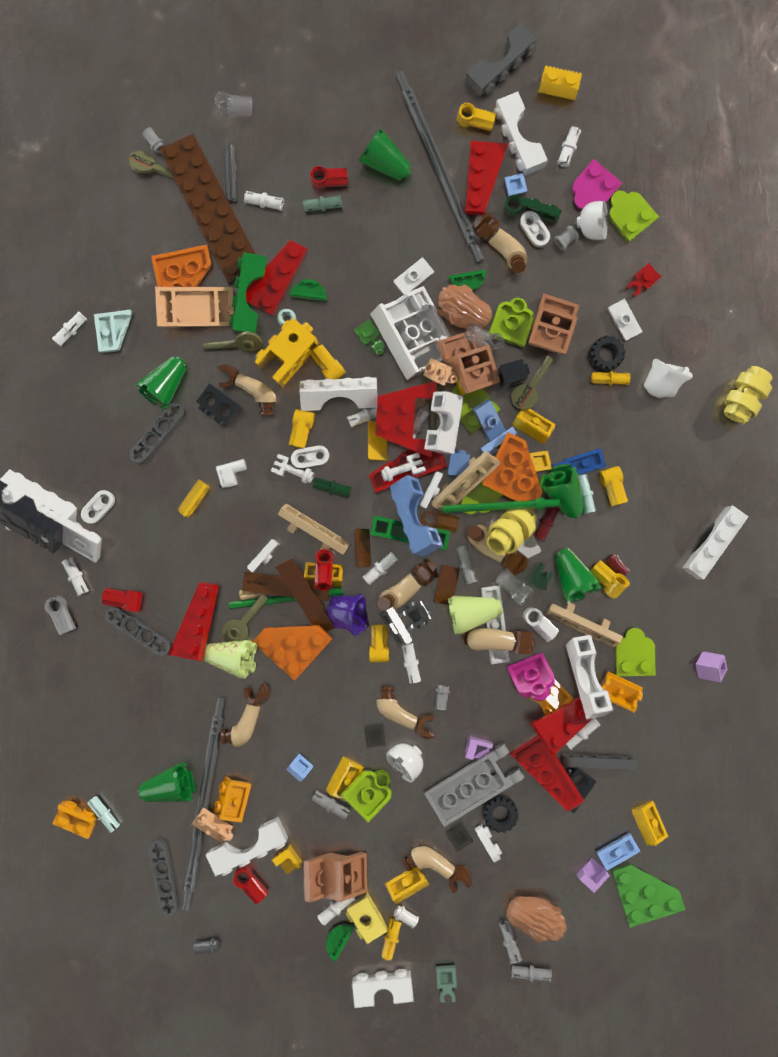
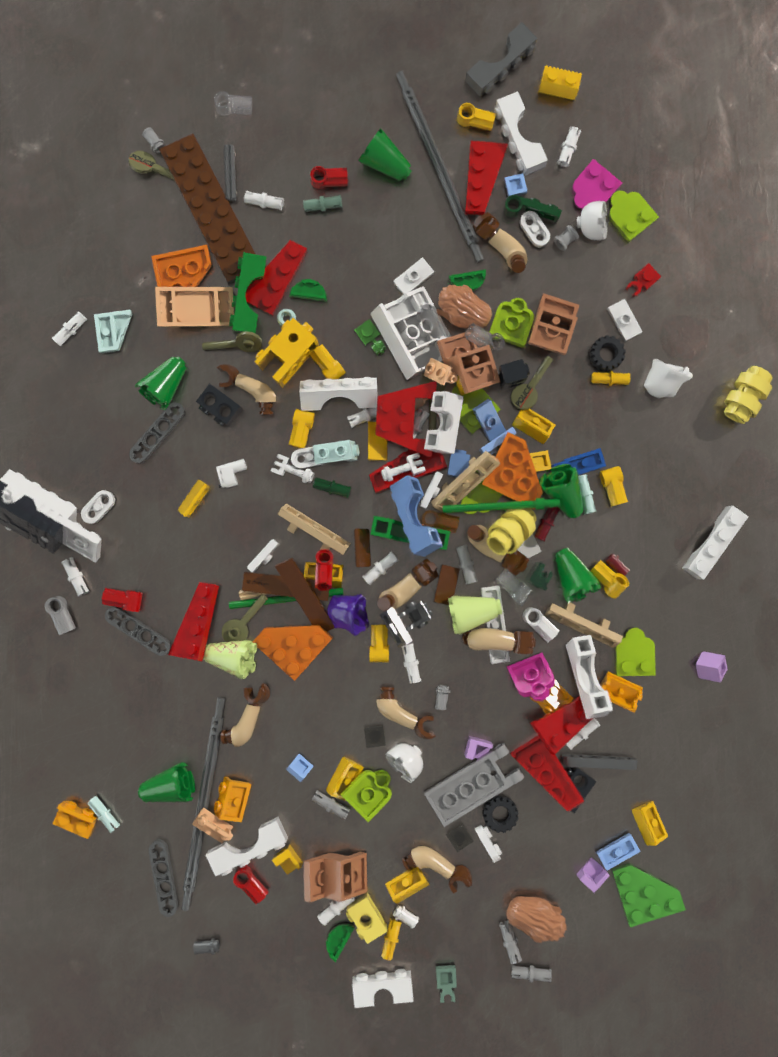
none -> light aqua bracket [313,440,360,464]

